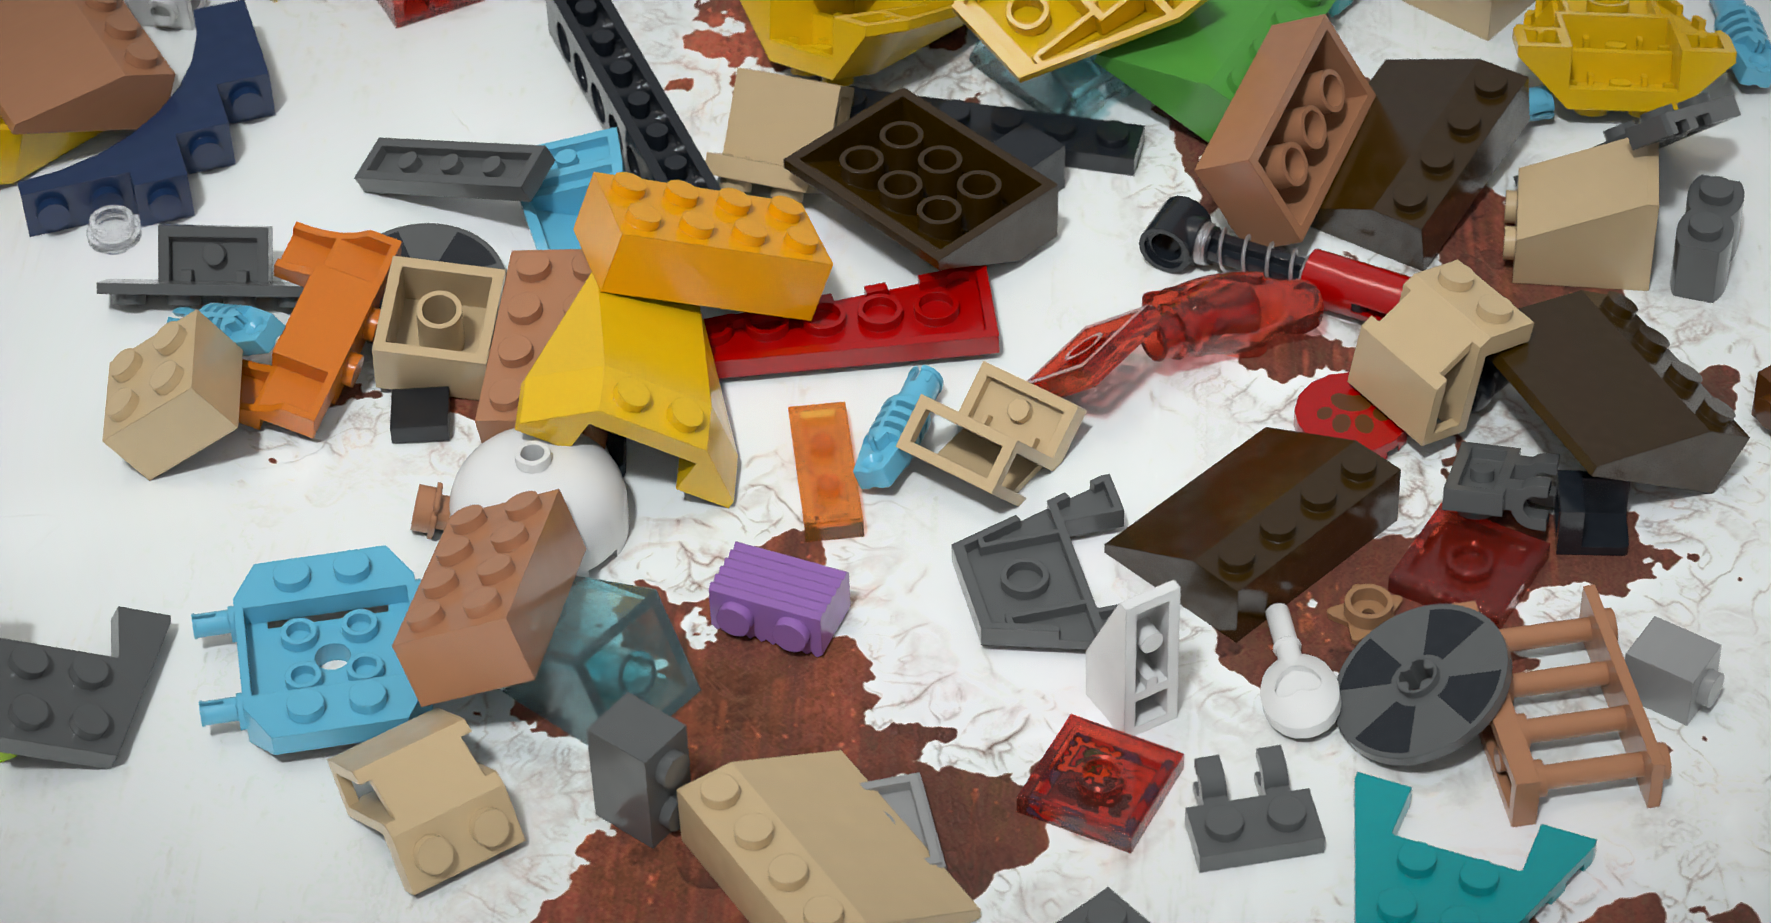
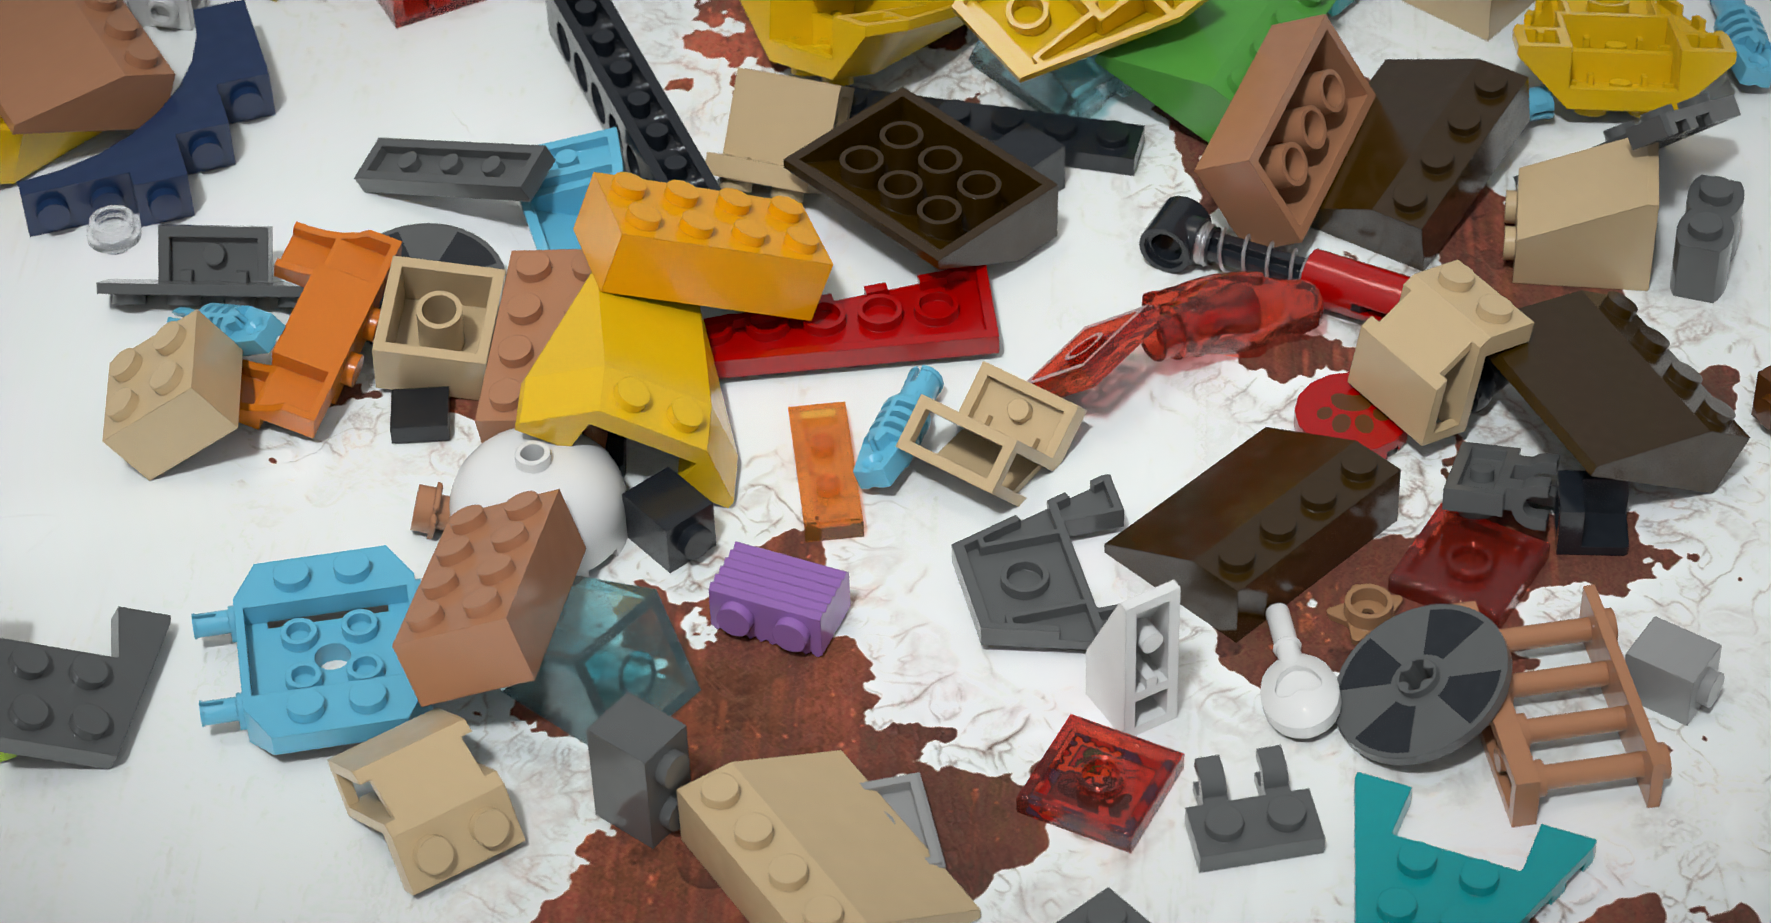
none -> black brick [622,466,716,573]

